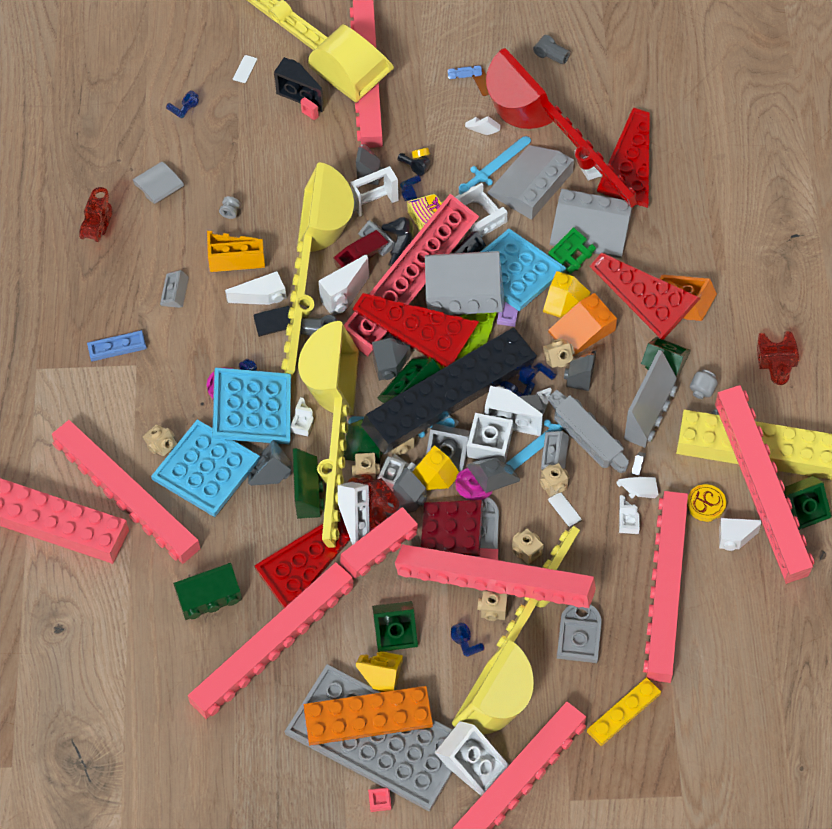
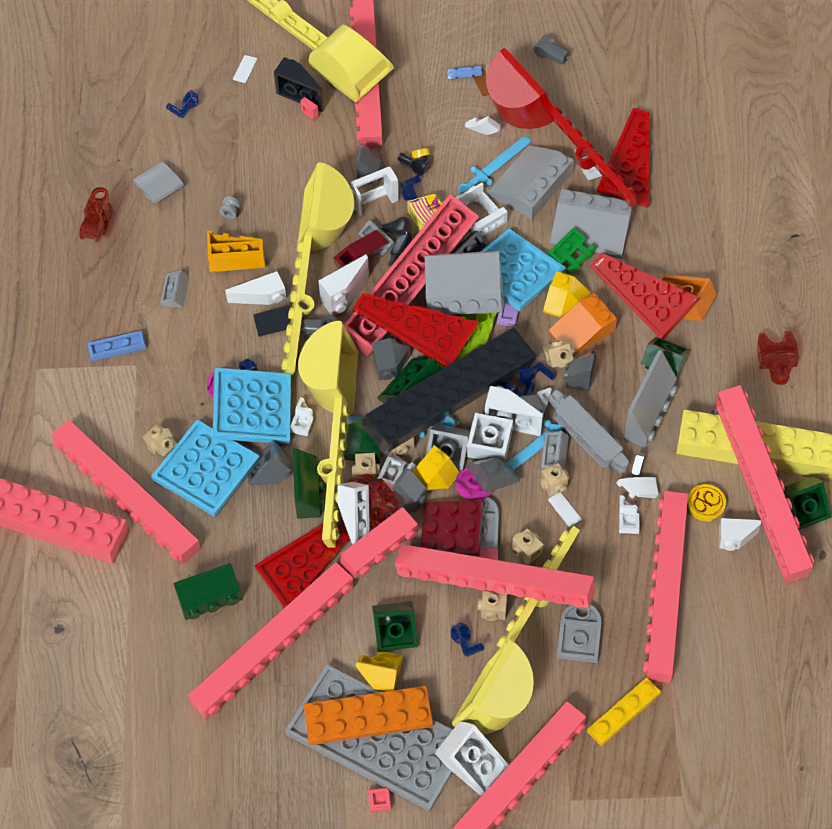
light grey head [690,370,718,399] -> none

